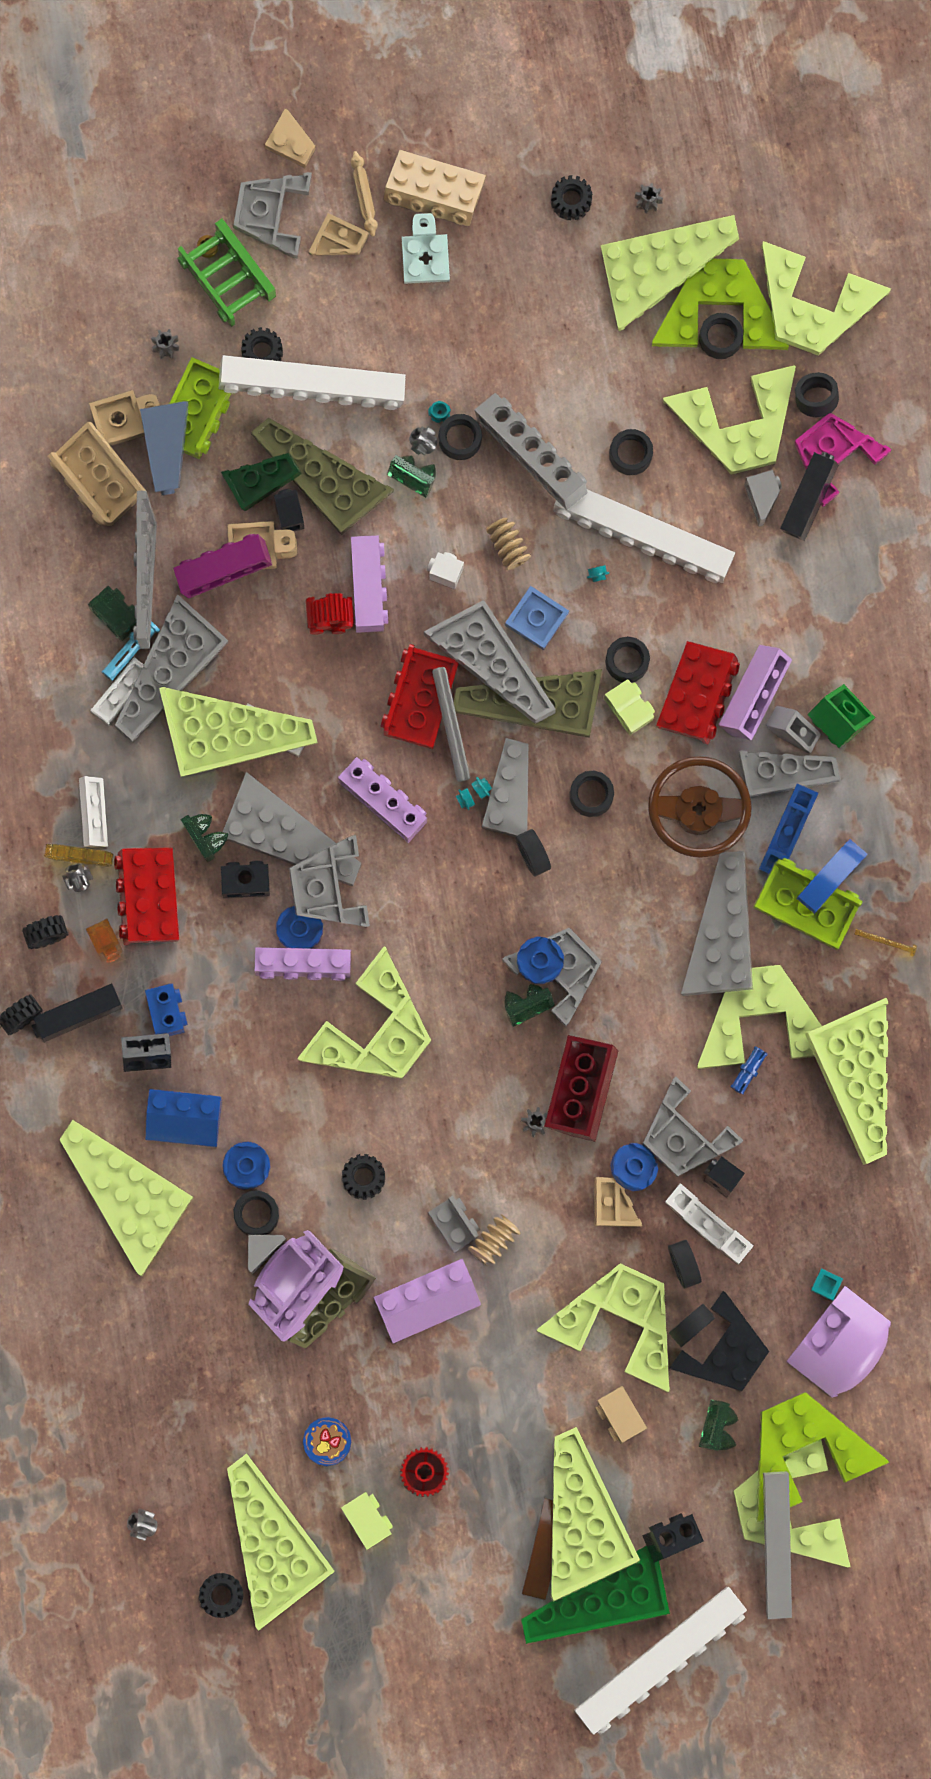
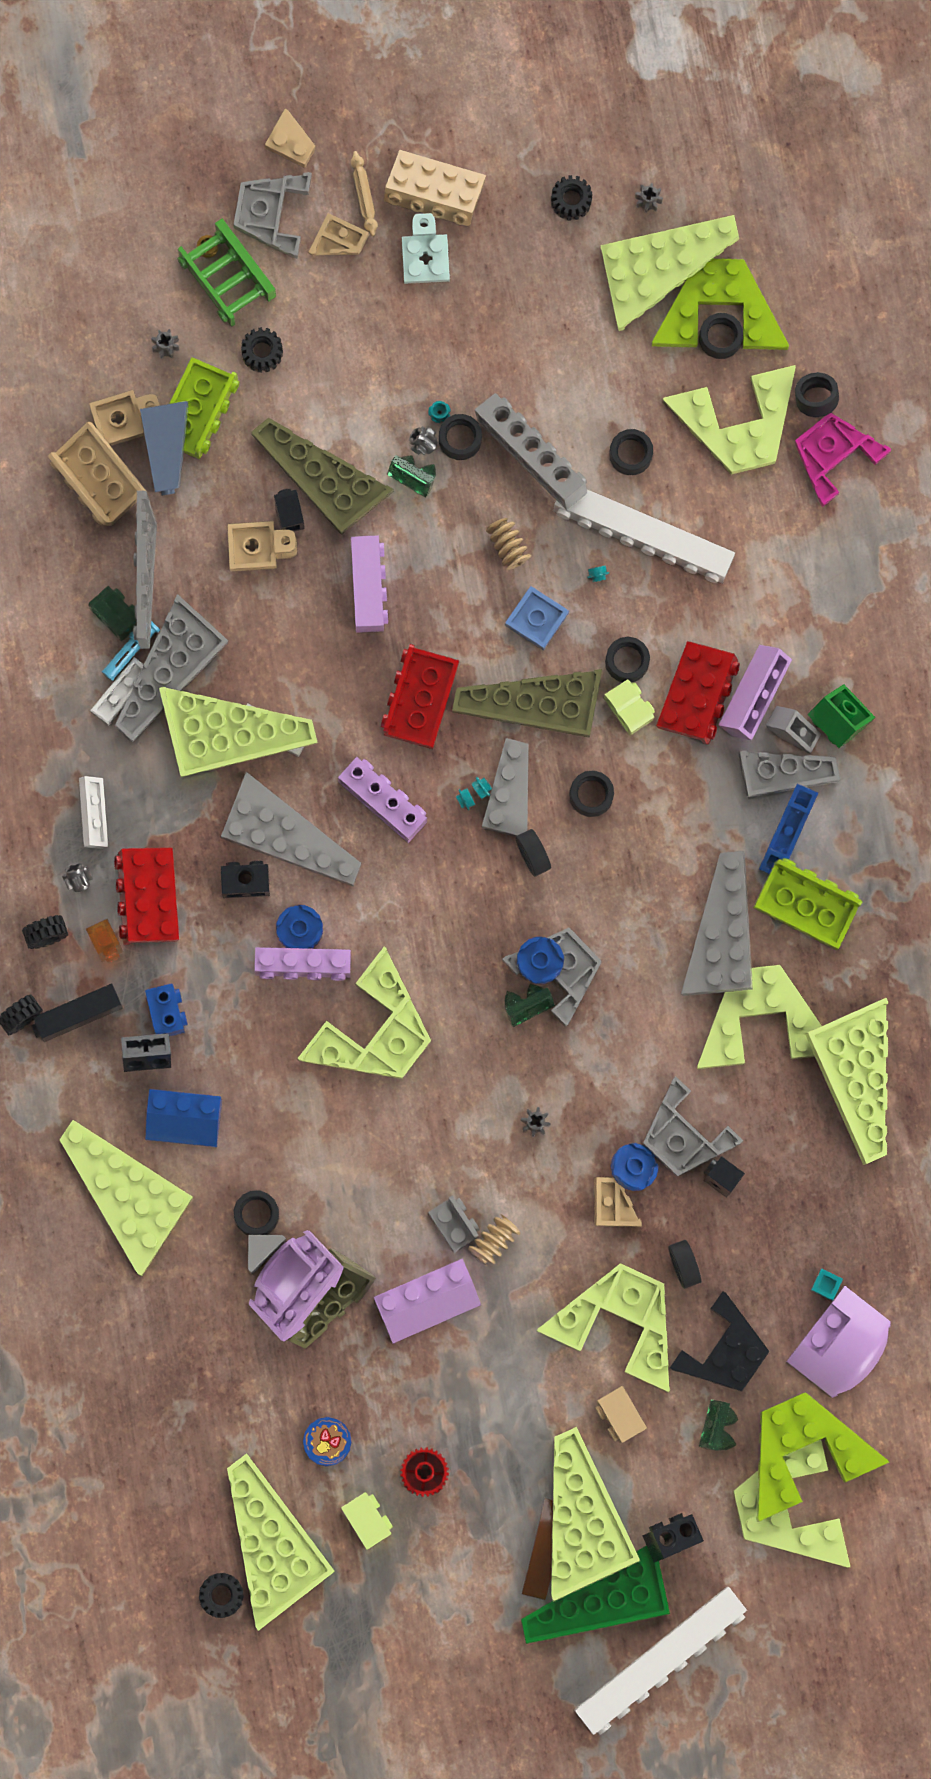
clear yellow beam [44,844,114,867] -> none
flat silver gear [127,1508,157,1541] -> none
magenta brick [173,534,273,599] -> none
clear green tile [180,814,229,863] -> none
white brick [219,355,405,410] -> none
dark green wing [221,453,302,511] -> none
blue tile [223,1142,271,1190] -> none
light grey wing [289,835,370,927] -> none
red brick [306,593,354,635] -> none
black tyre [342,1154,385,1200] -> none
light grey wing [424,600,556,724] -> none
white brick [427,552,464,589] -> none
light grey axle [432,667,470,782] -> none
dark red slope [544,1035,619,1142] -> none
reddish brown piece [648,756,752,858] -> none
white slope [665,1183,753,1264] -> none
black tyre [669,1304,715,1347] -> none
blue pin [730,1046,768,1095] -> none
light grey slope [744,470,782,527] -> none
yellowish green wing [761,241,891,356] -> none
light grey tile [763,1471,792,1619] -> none
black brick [780,452,839,541] -> none
slope [796,839,868,914] -> none
clear yellow piece [854,929,917,956] -> none

